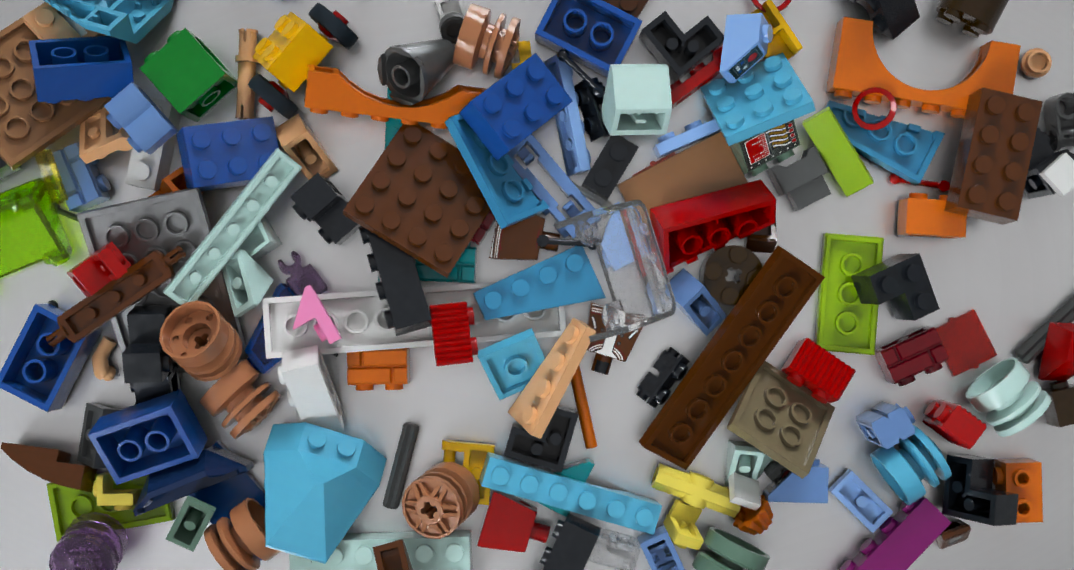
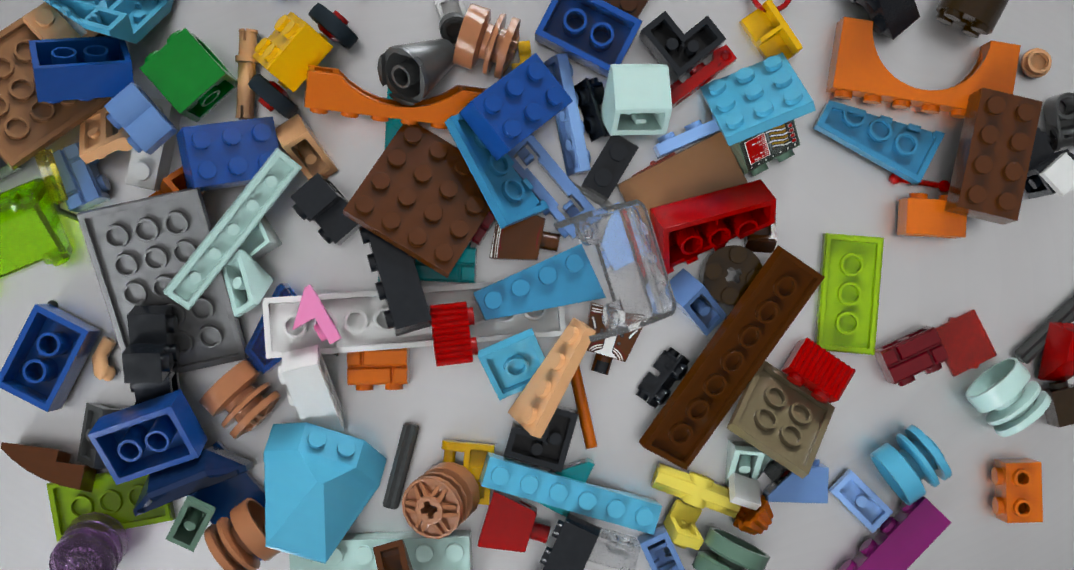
reddish brown plate [46,246,186,347] -> none
red brick [67,241,132,297] -> none
light yellow bracket [93,472,143,511] -> none
nougat wheel [159,300,243,382] -> none
clear purple plate [278,251,328,296] -> none
black hinge [536,235,599,250] -> none
black hinge [557,50,605,98] -> none
light blue slope [719,13,773,83] -> none
dark grey piece [766,146,831,211] -> none
lime tile [802,107,874,197] -> none
black brick [851,253,939,321] -> none
red piece [852,87,897,130] -> none
medium blue brick [856,401,916,449] -> none
red brick [922,400,987,449] -> none
reddish brown slope [936,519,971,549] -> none
black brick [942,454,1018,526] -> none

